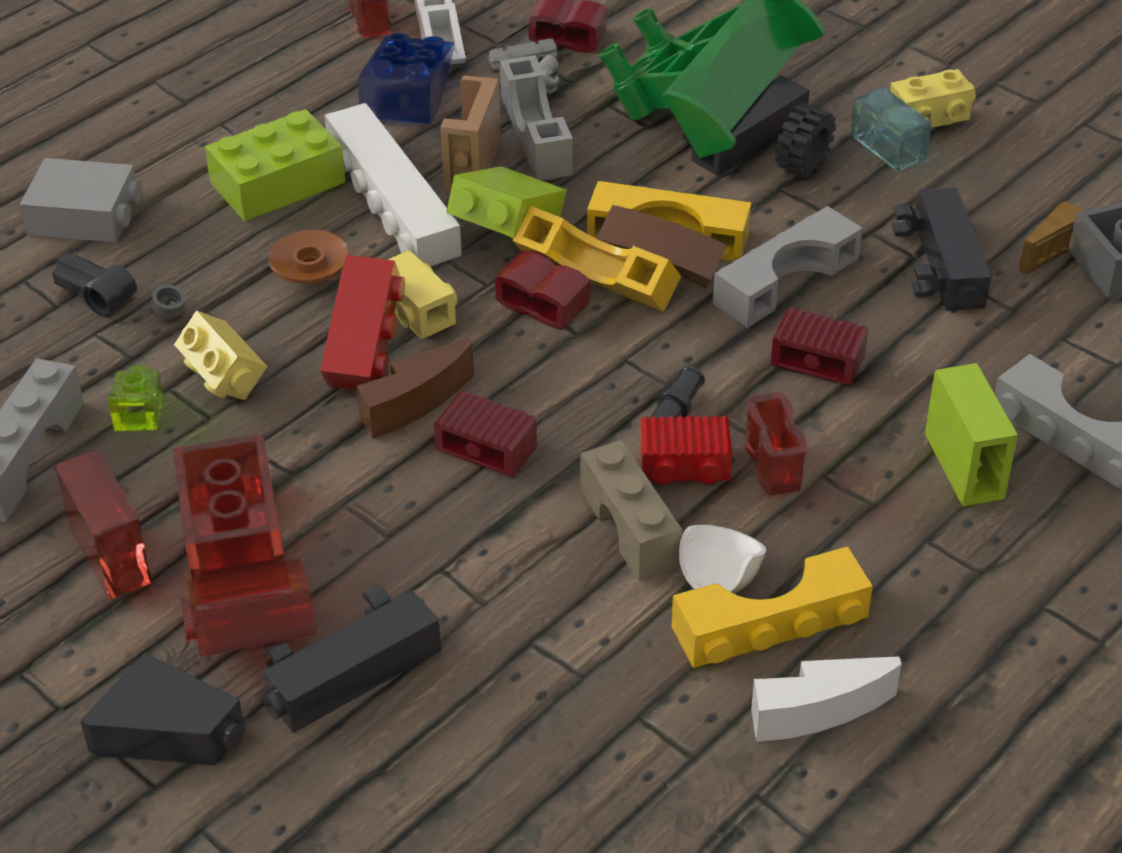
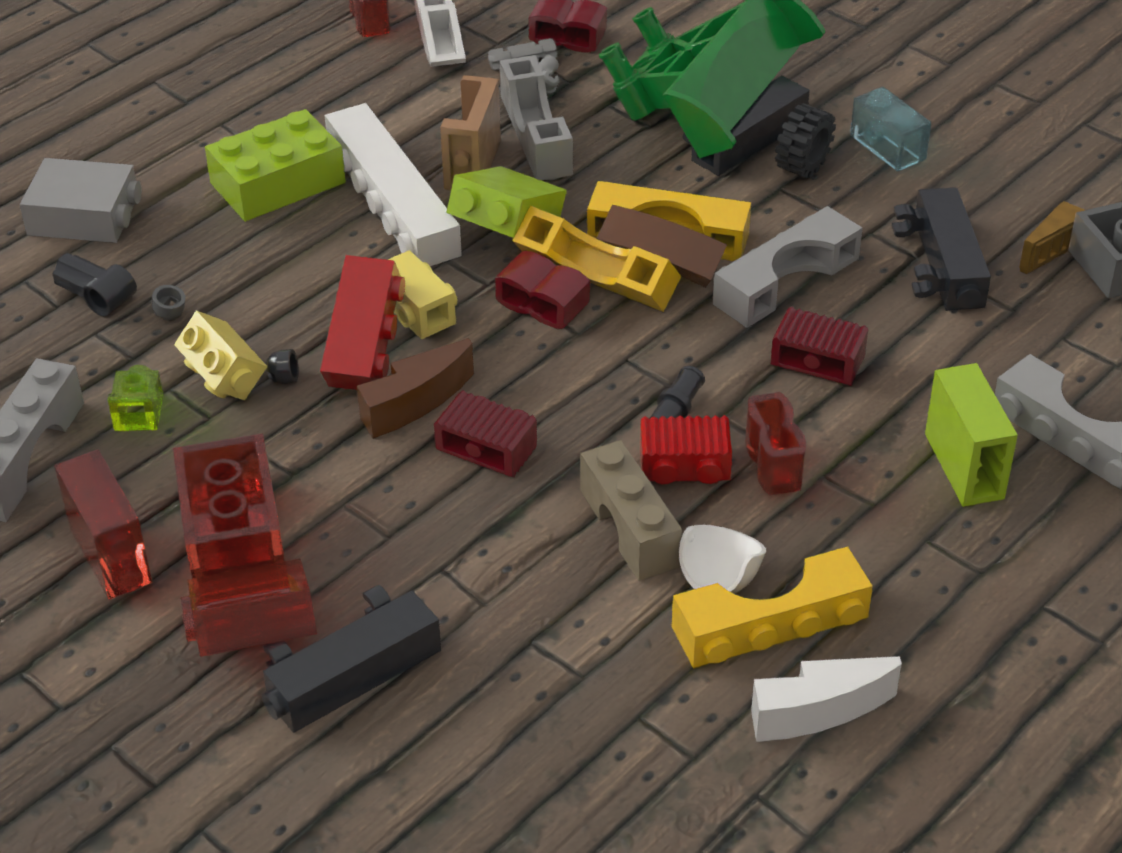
black slope [80,653,245,765] -> none
dark orange dish [269,230,349,284] -> none
clear blue slope [358,33,455,124] -> none
light yellow brick [887,69,976,133] -> none
none -> black hinge [265,349,299,384]

